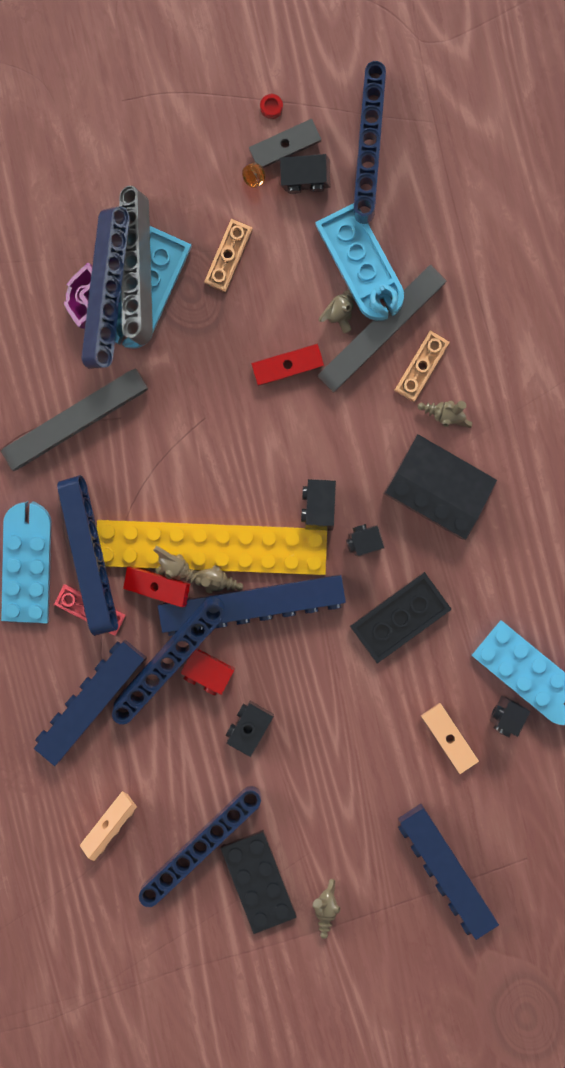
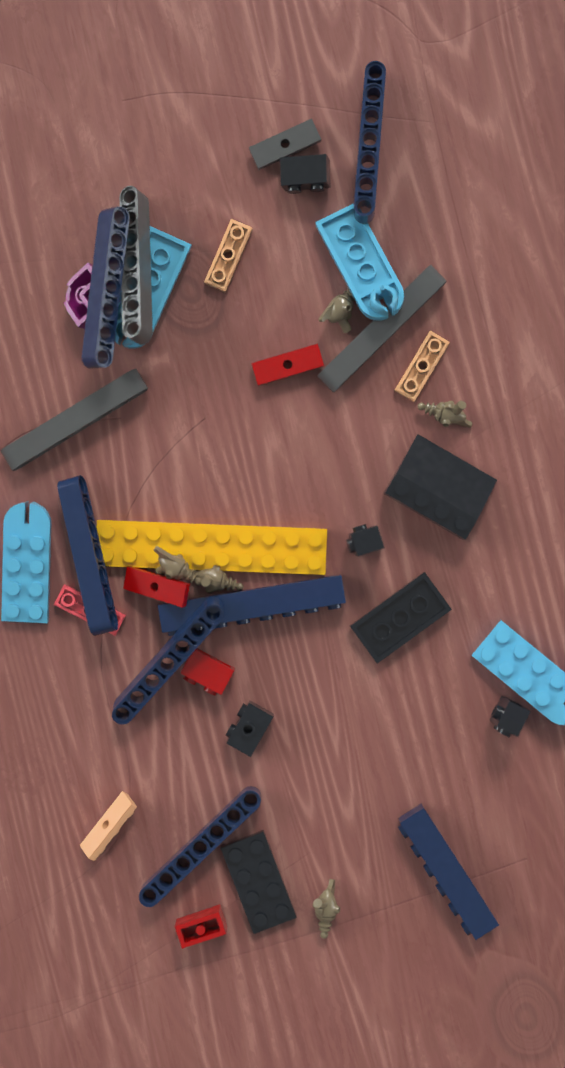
dark blue brick [33,640,146,766] -> none
clear orange tile [242,163,265,188] -> none
red tile [260,94,283,119] -> none
black brick [301,479,336,531] -> none
light nougat tile [421,703,479,774] -> none
none -> red brick [175,904,227,949]

